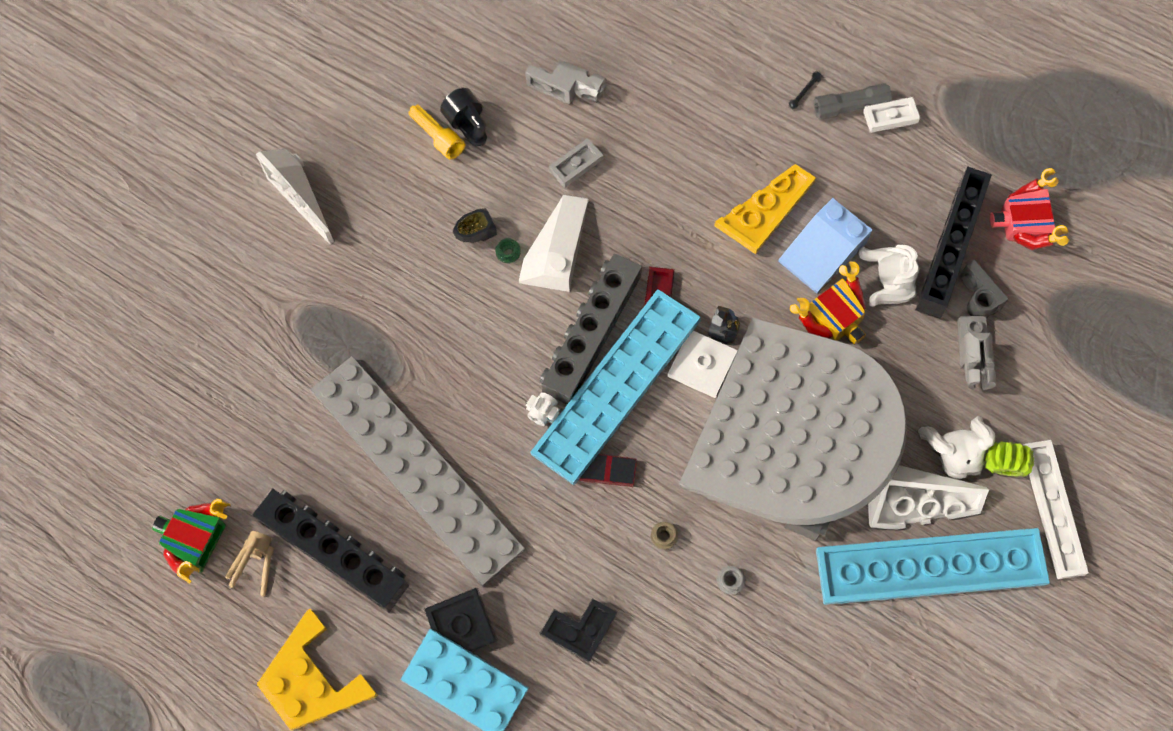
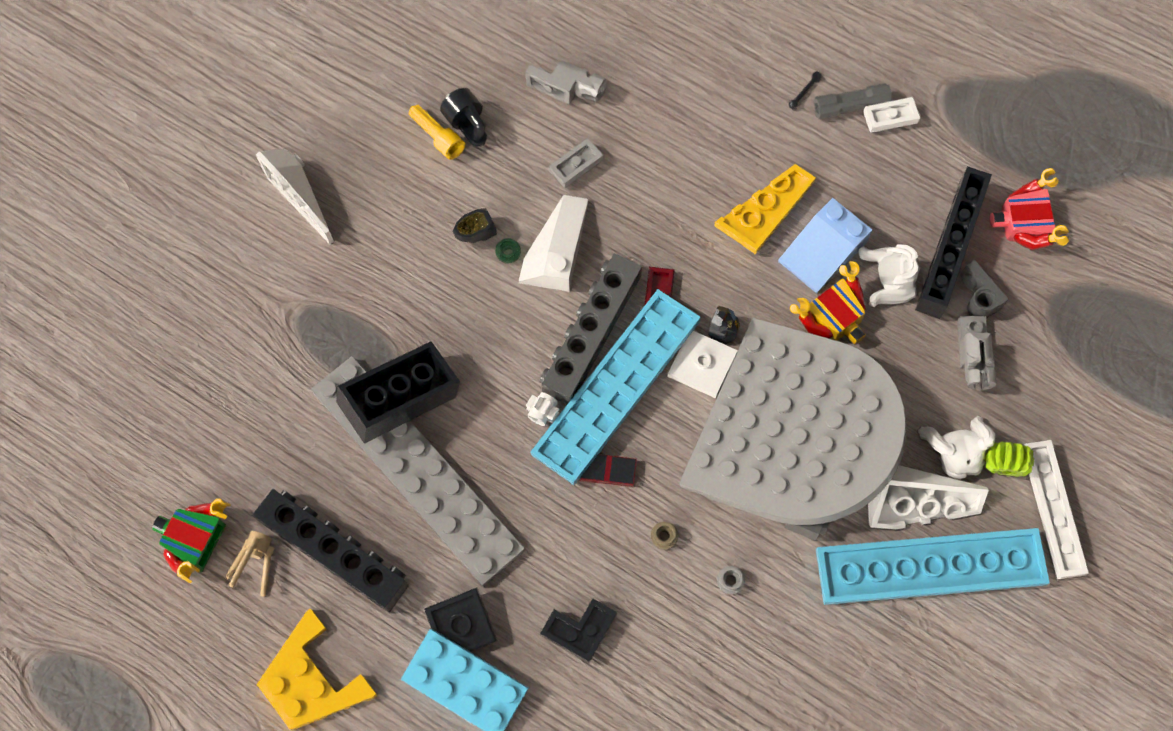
none -> black brick [336,341,460,444]

